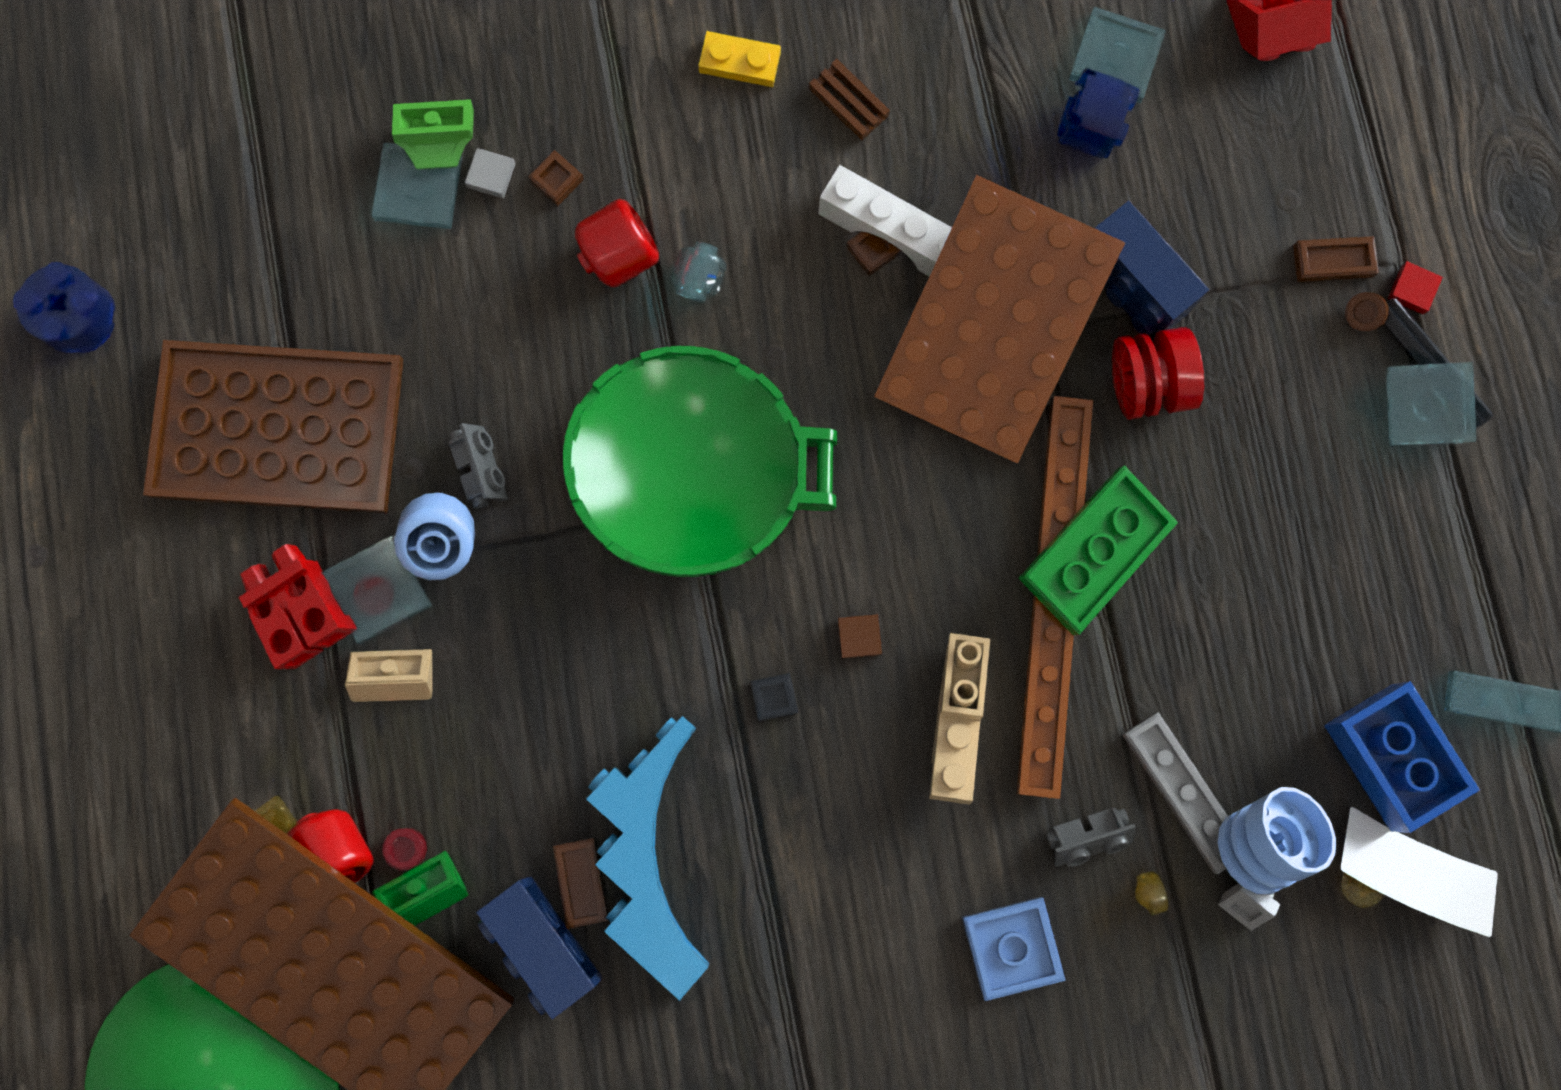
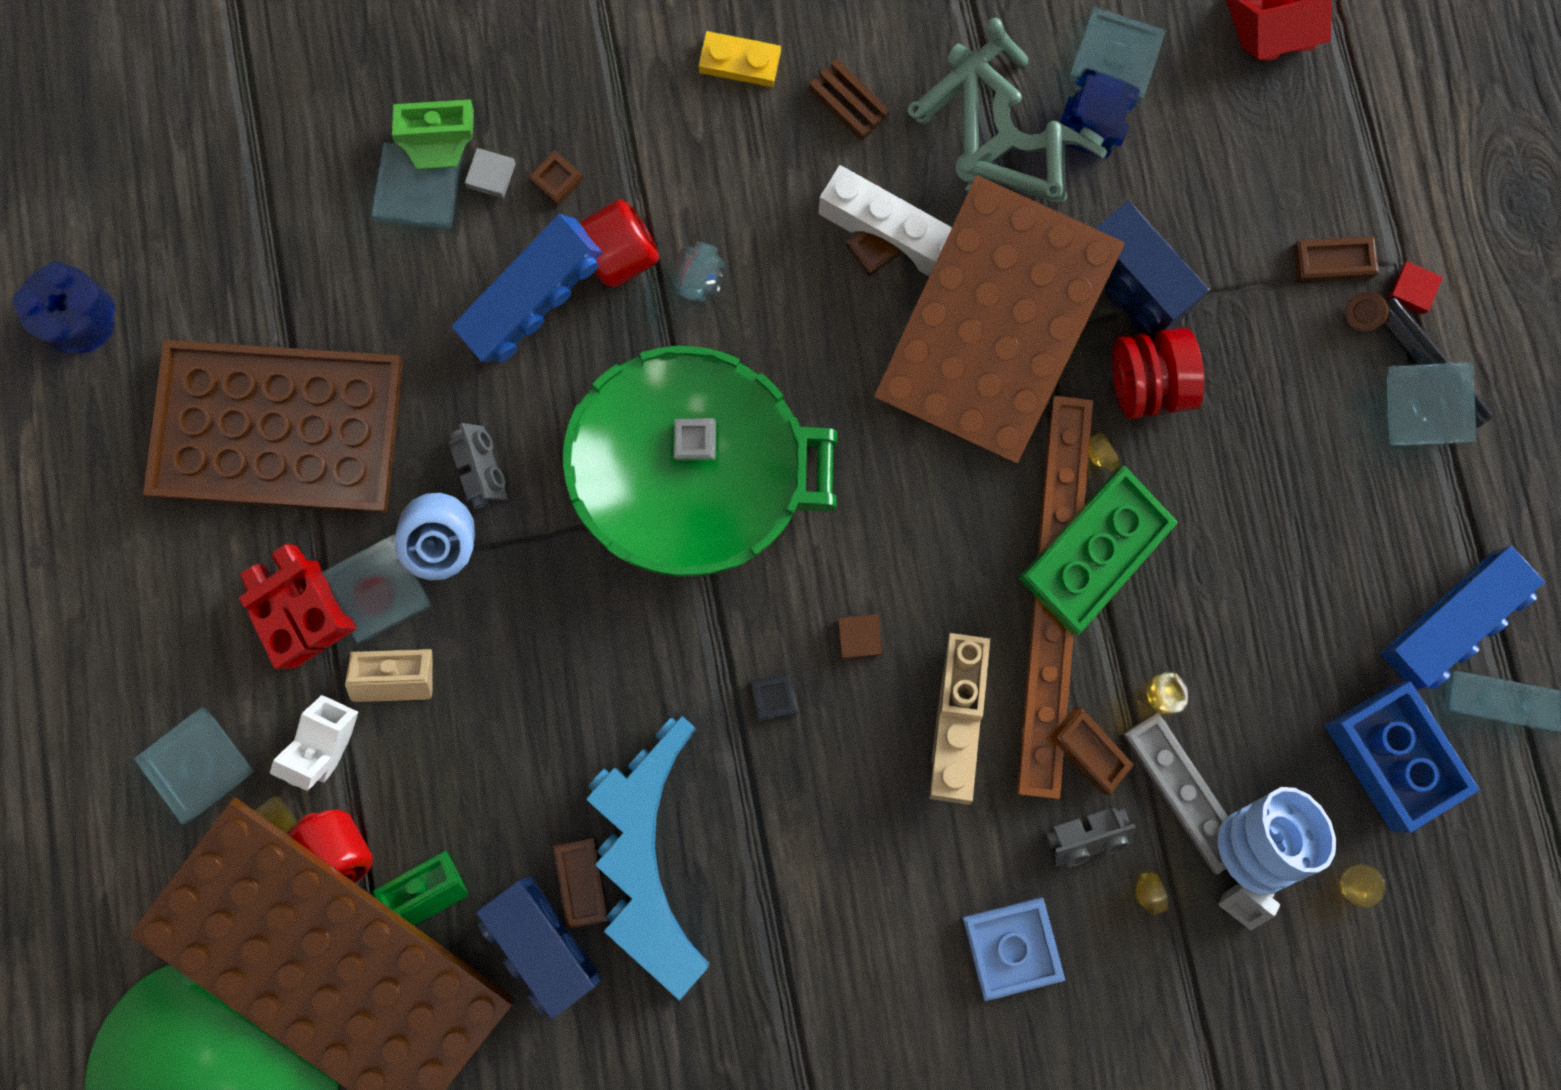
dark red tile [382,828,427,870] -> none
white sticker [1341,807,1497,937] -> none
none -> clear light blue tile [134,707,253,824]
none -> white brick [270,695,358,791]
none -> blue brick [451,214,603,363]
none -> light grey tile [674,418,716,461]
none -> sand green piece [908,18,1107,204]
none -> reddish brown tile [1050,708,1134,795]
none -> clear yellow tile [1088,432,1121,473]
none -> clear yellow tile [1147,672,1188,715]
none -> blue brick [1379,545,1545,690]

